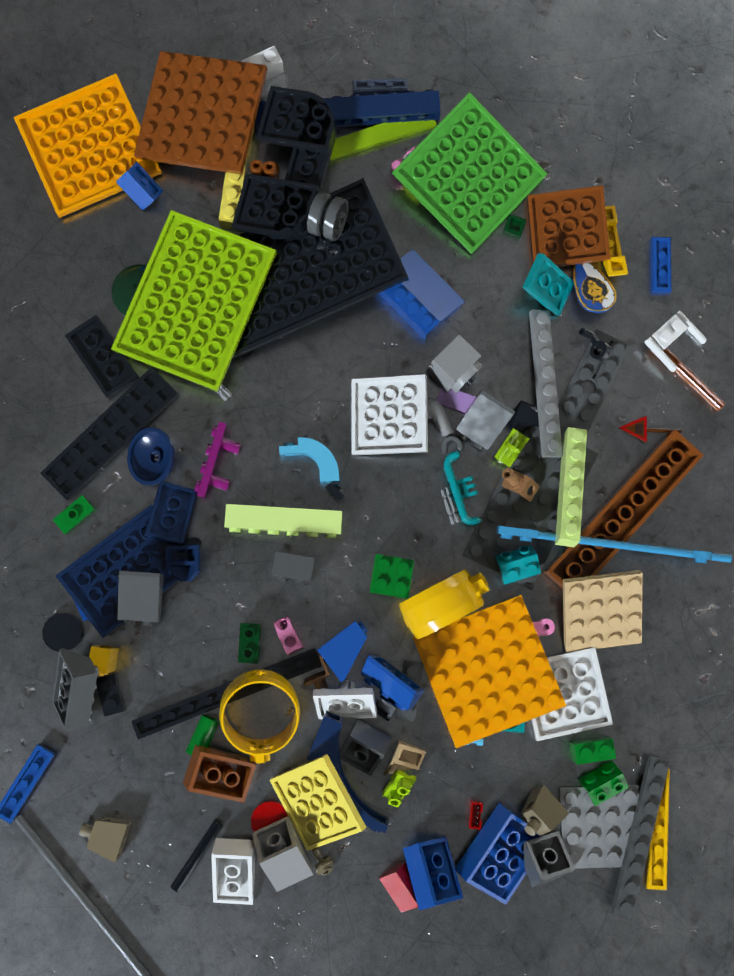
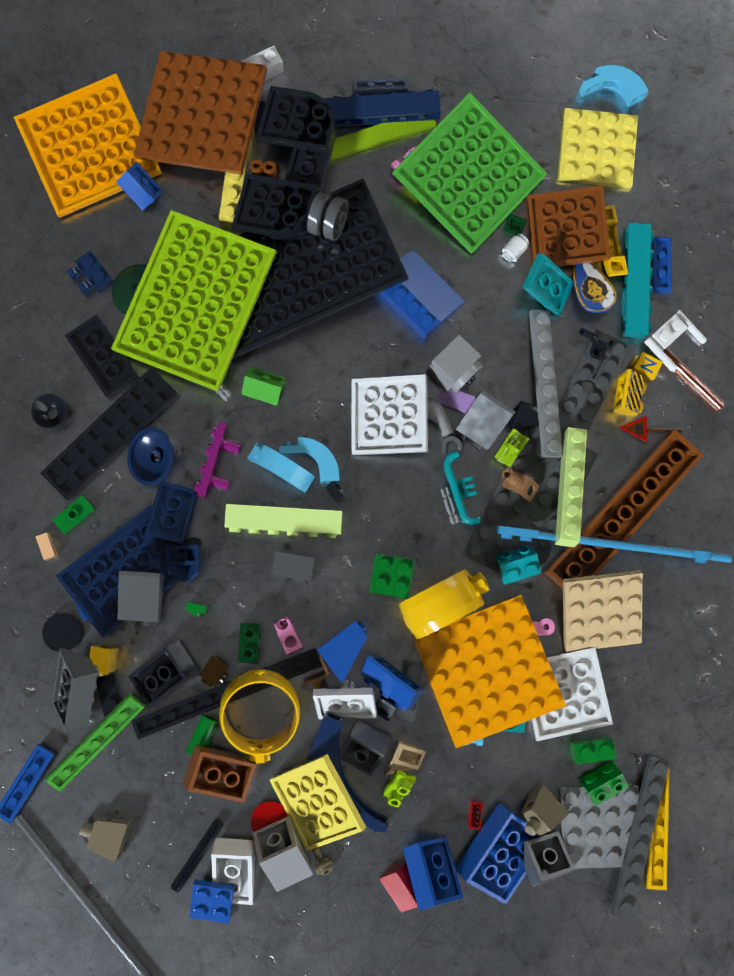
none -> black piece [31,394,68,429]
none -> light nougat piece [35,532,58,560]
none -> bright green tile [45,693,145,792]
none -> dark blue plate [67,251,114,296]
none -> black slope [128,641,200,709]
none -> green plate [185,602,209,617]
none -> blue plate [189,879,234,924]
none -> dark brown brick [199,654,230,687]
none -> bright green panel [242,366,286,405]
none -> medium azure arch [247,442,315,493]
none -> white brick [502,234,529,262]
none -> light yellow plate [558,108,638,189]
none -> medium azure arch [579,65,649,107]
none -> slope [612,369,647,417]
none -> teal brick [621,223,654,339]
none -> yellow brick [630,352,663,382]

